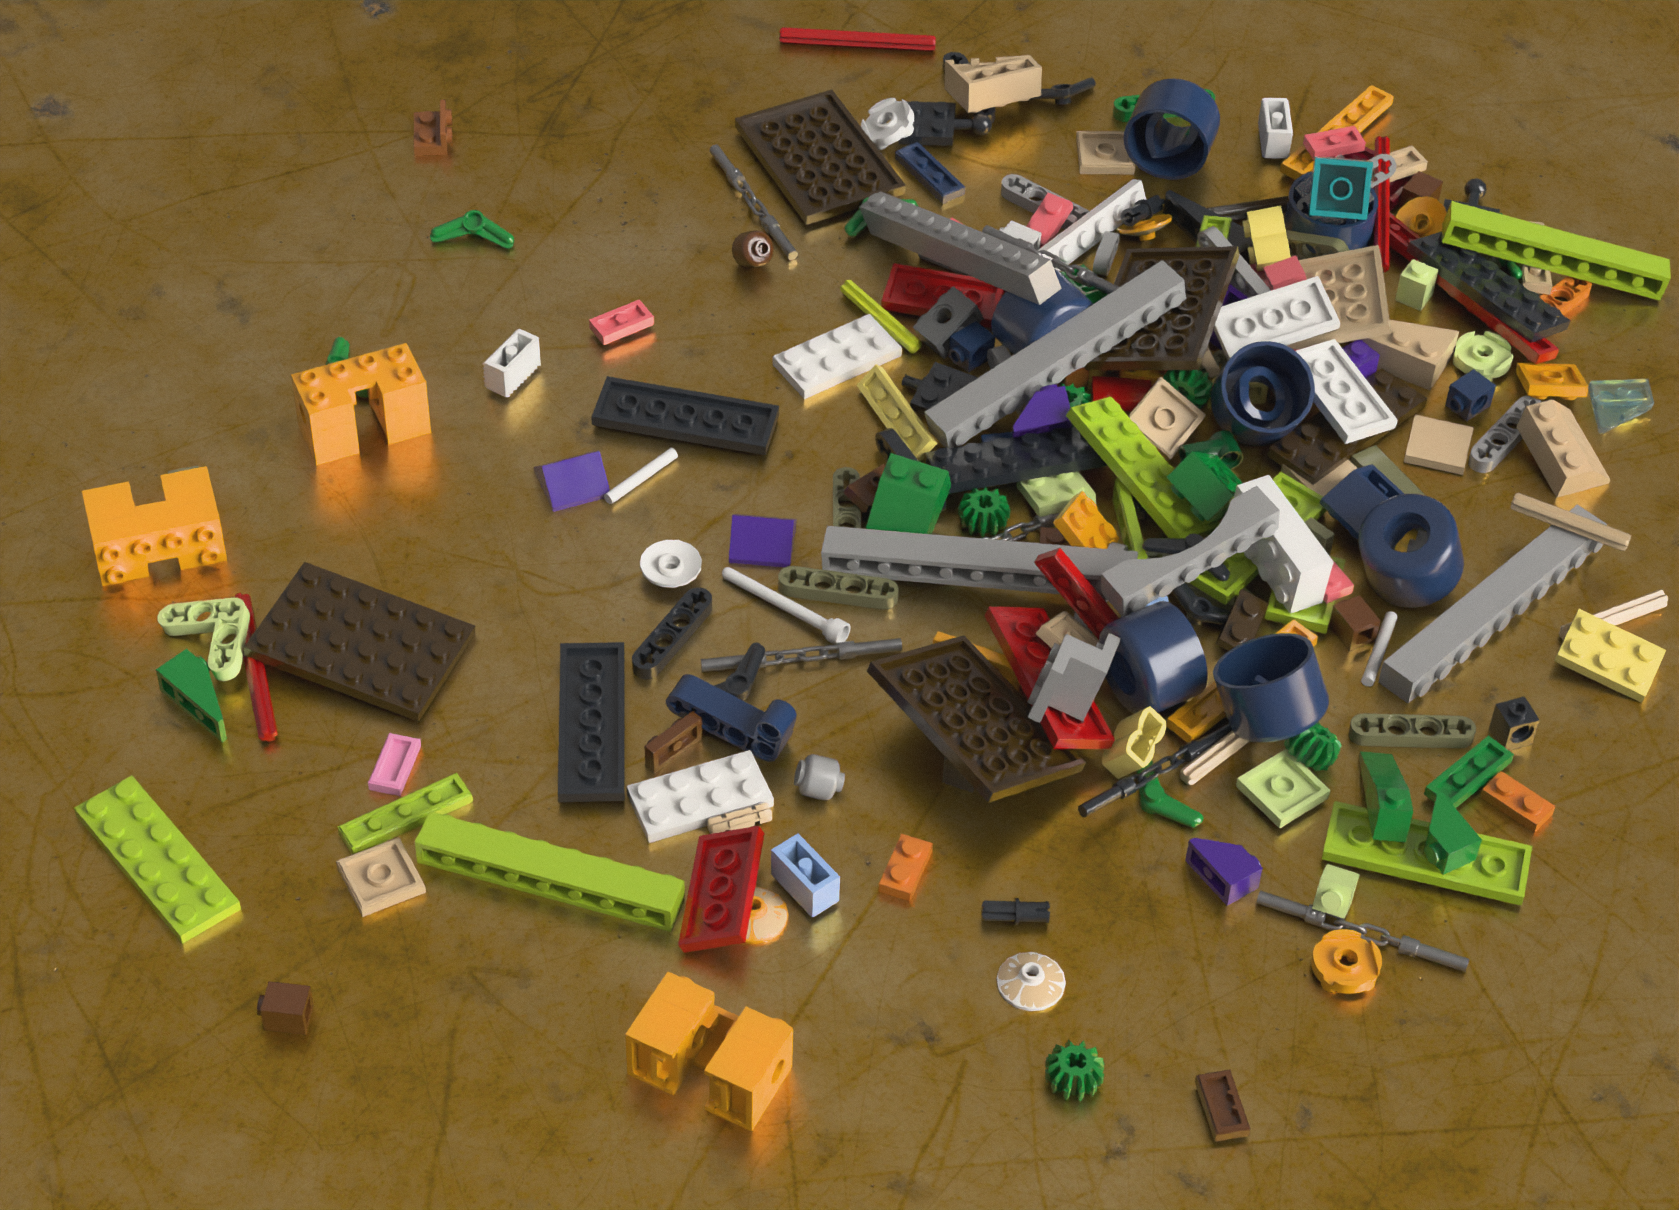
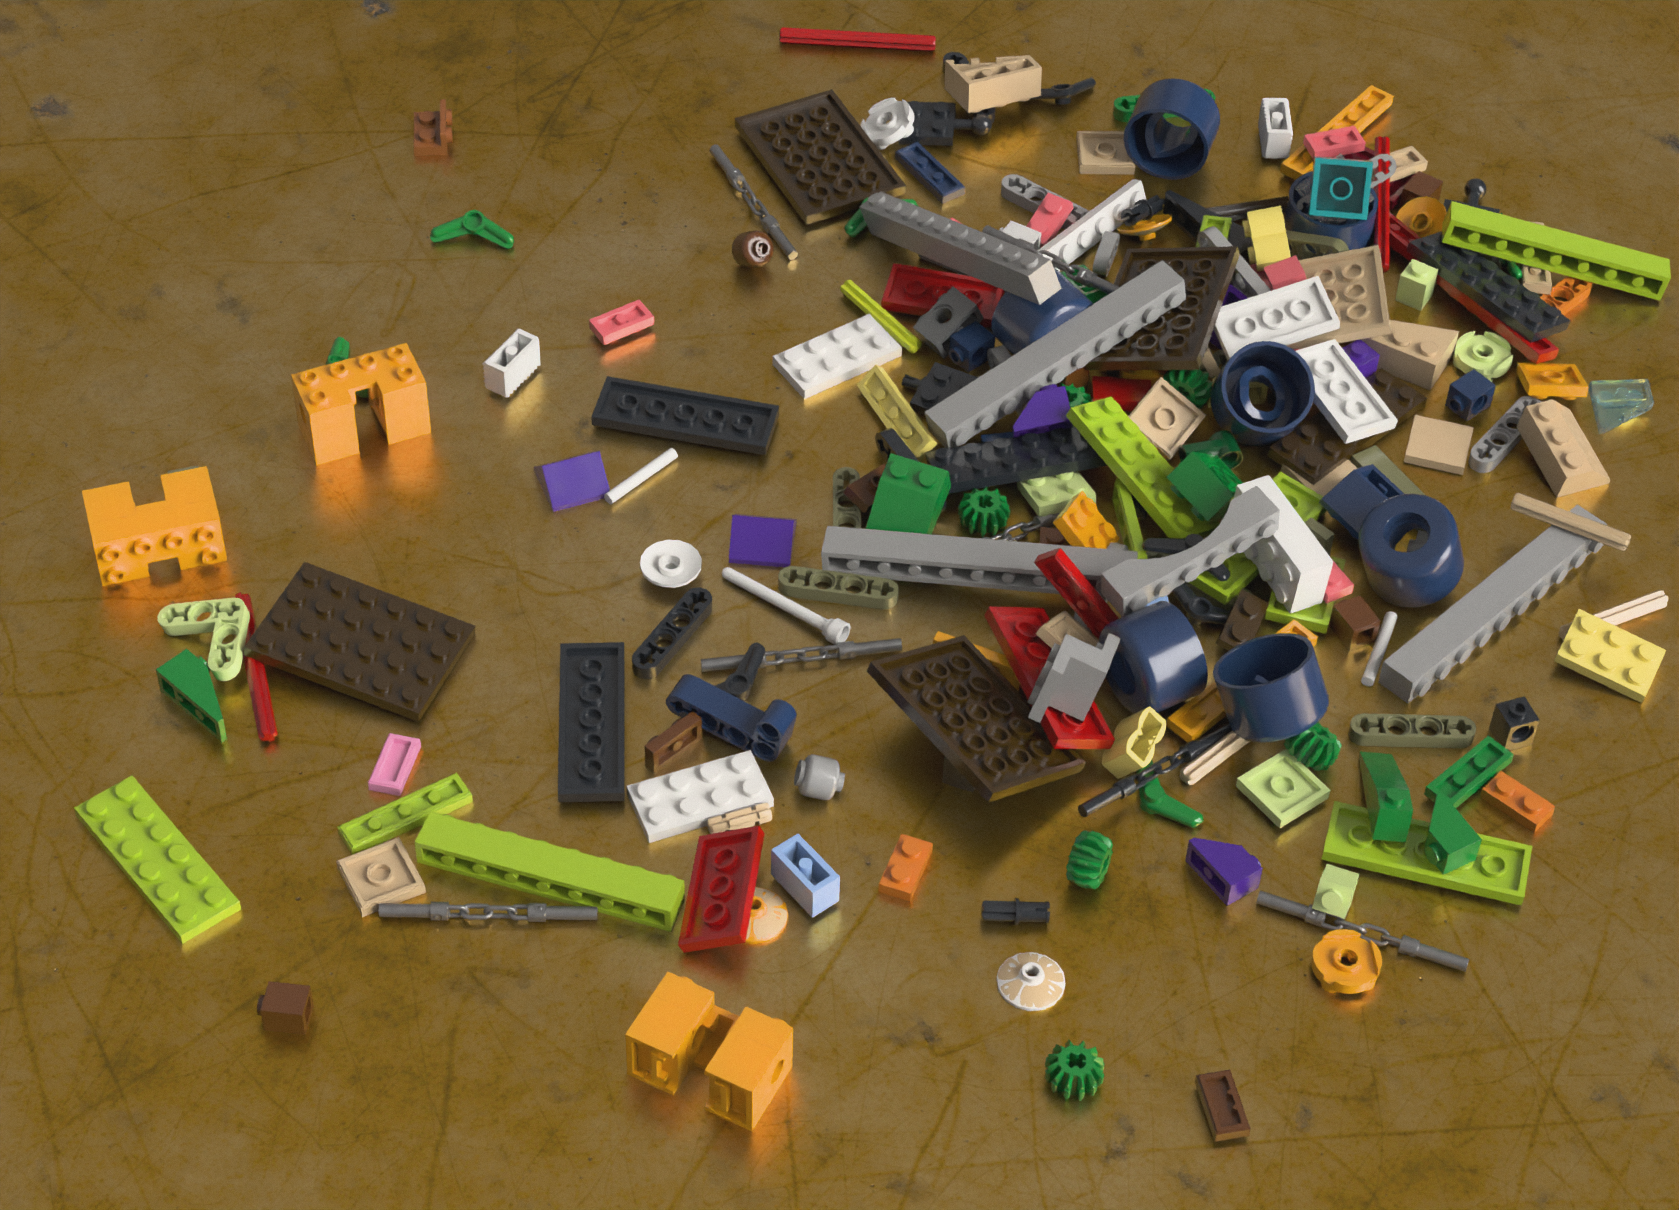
none -> flat silver piece [379,902,598,922]
none -> green gear [1066,830,1113,889]

